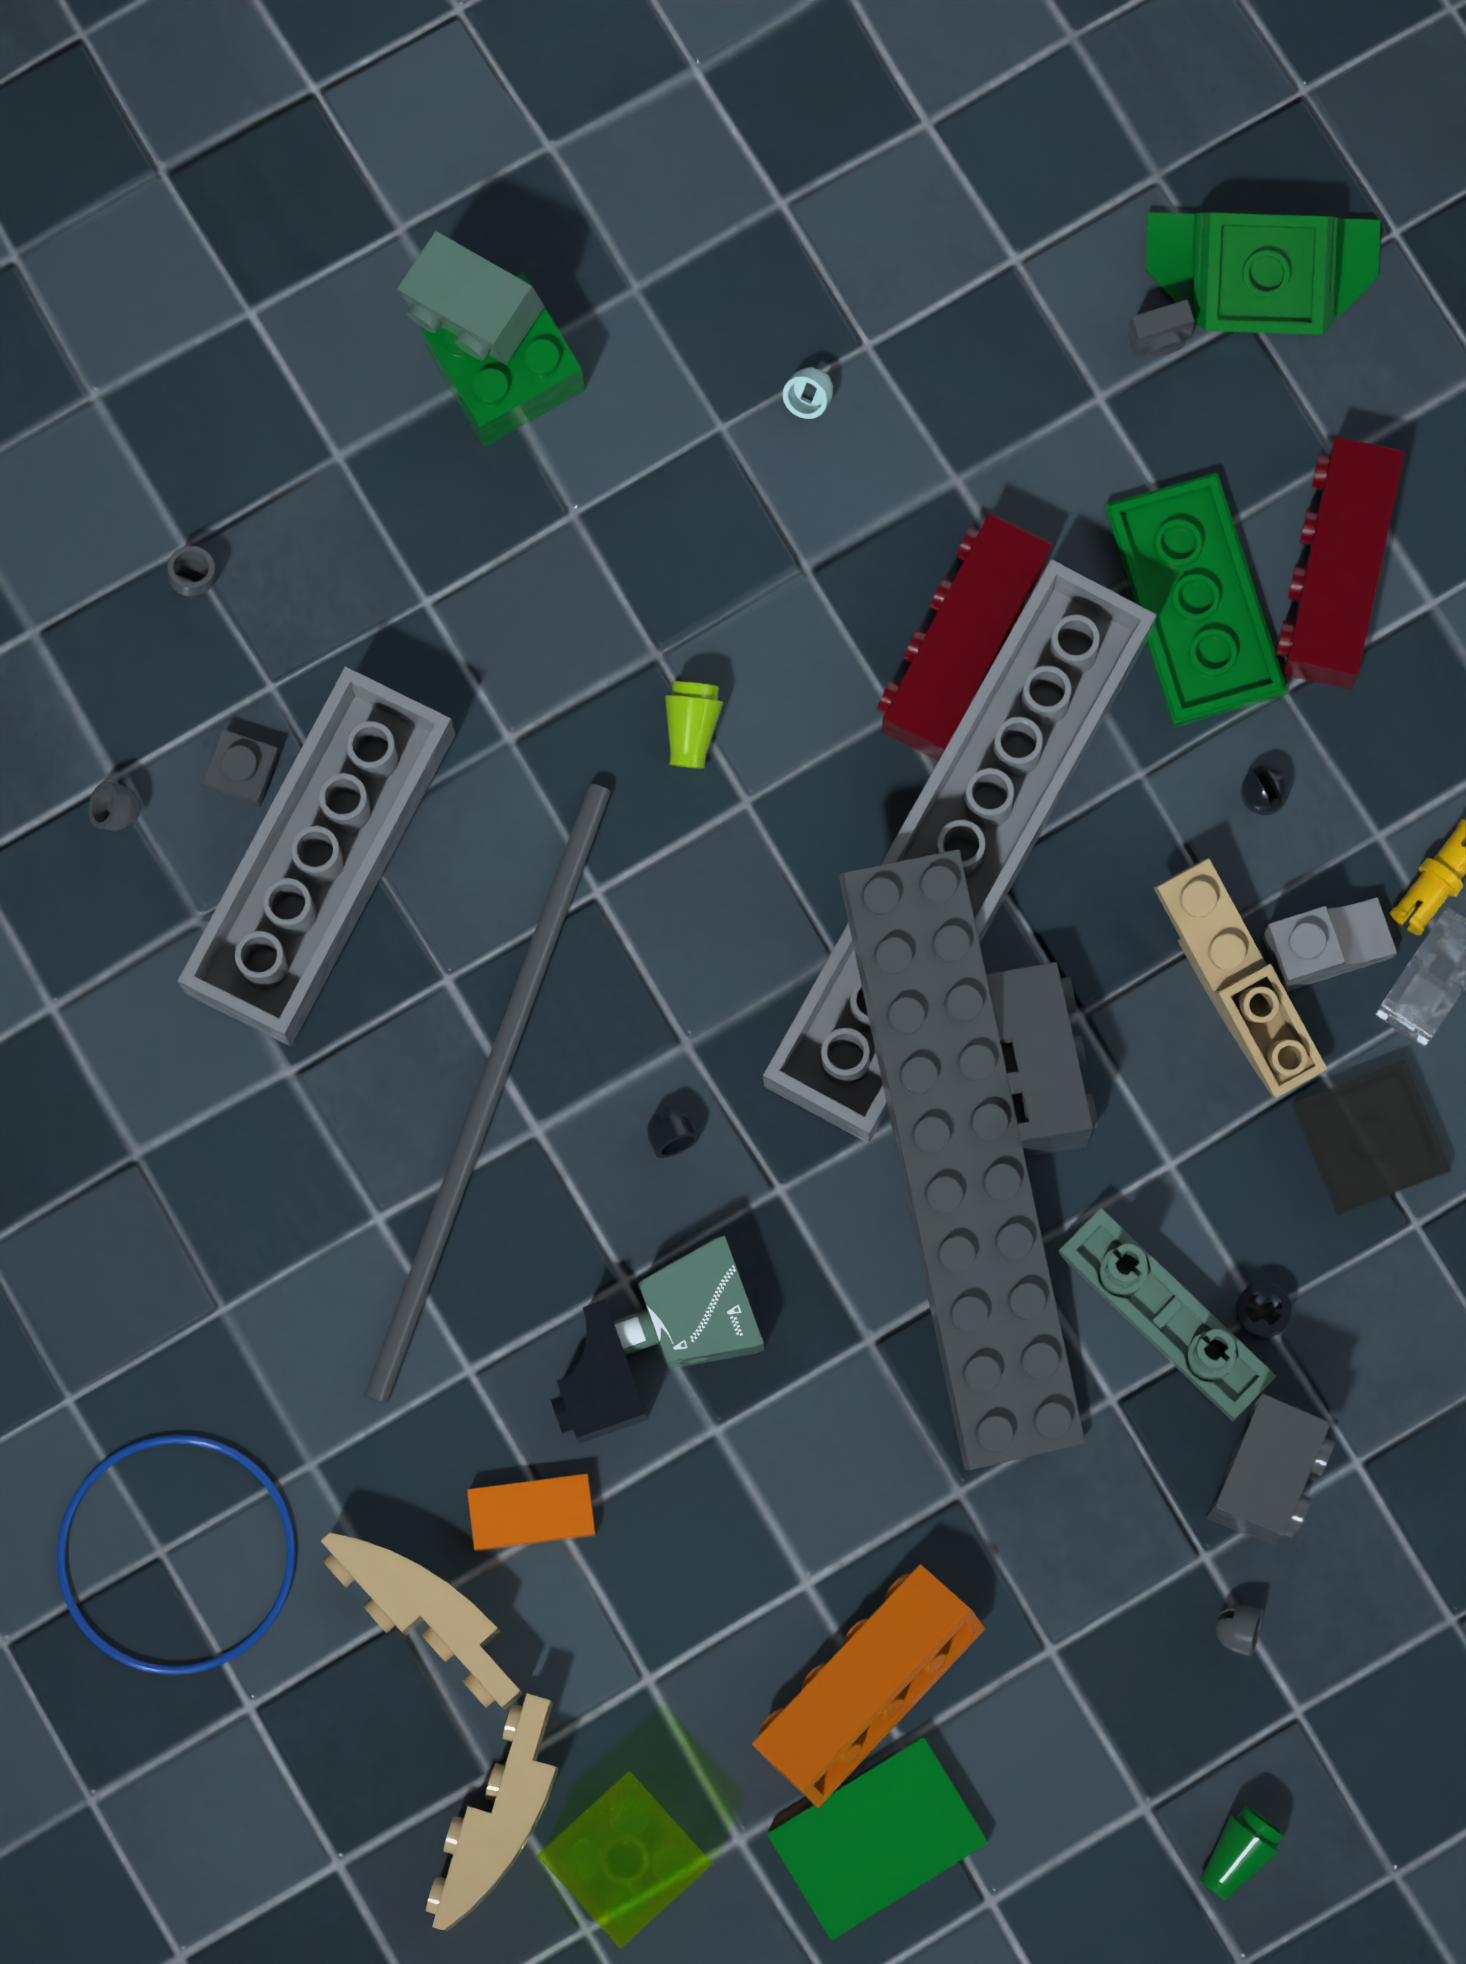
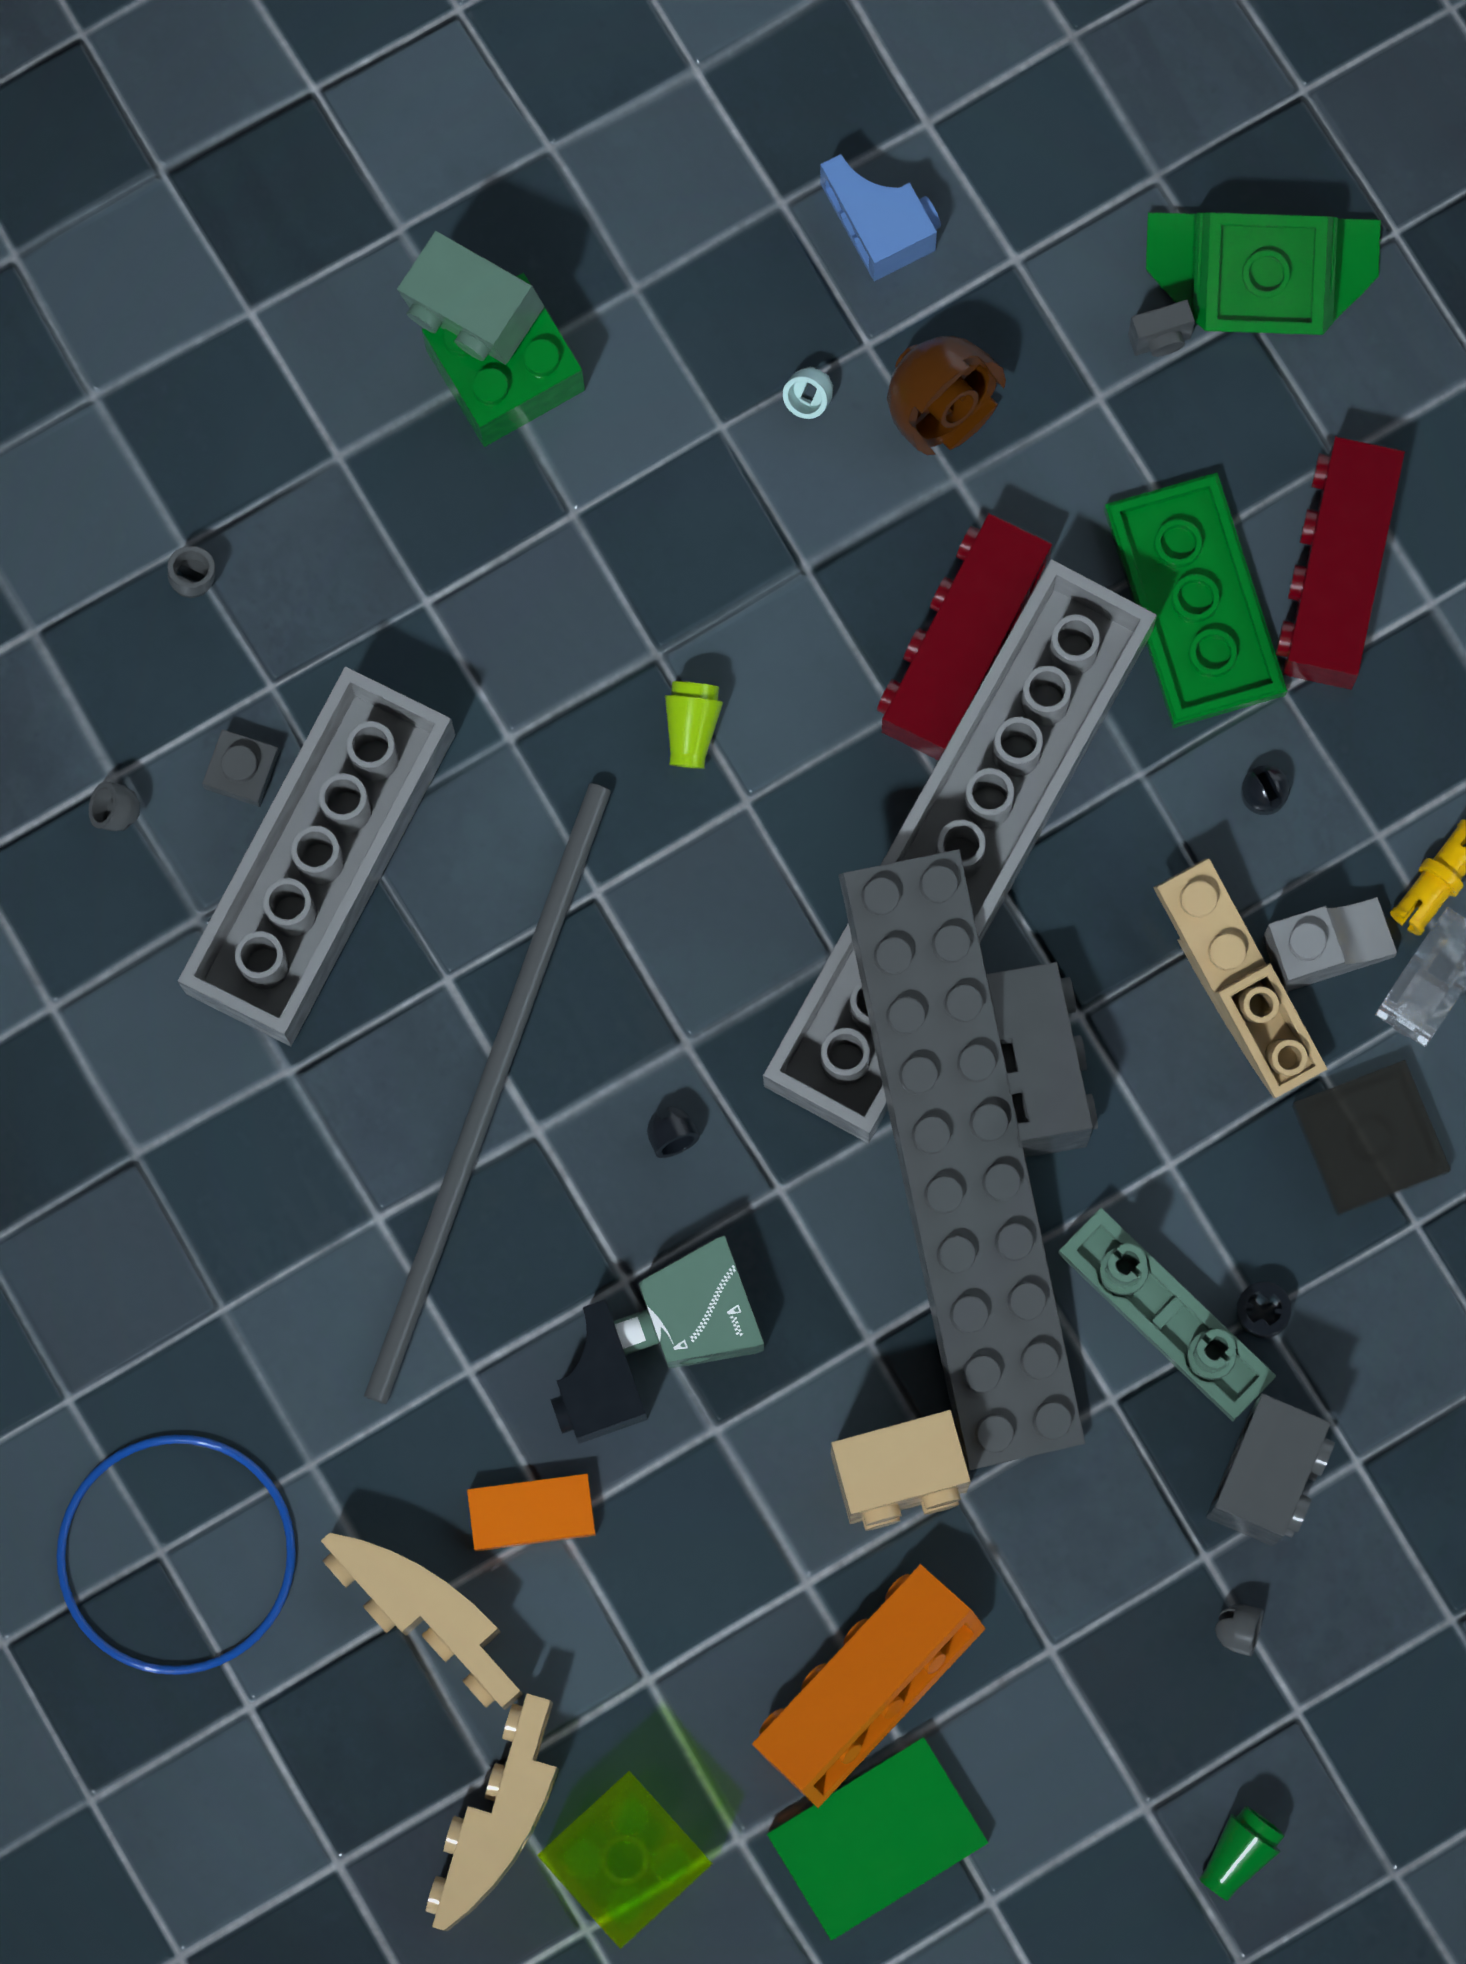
none -> medium blue arch [820,154,941,281]
none -> tan brick [831,1410,971,1531]
none -> reddish brown cylinder [887,336,1006,455]

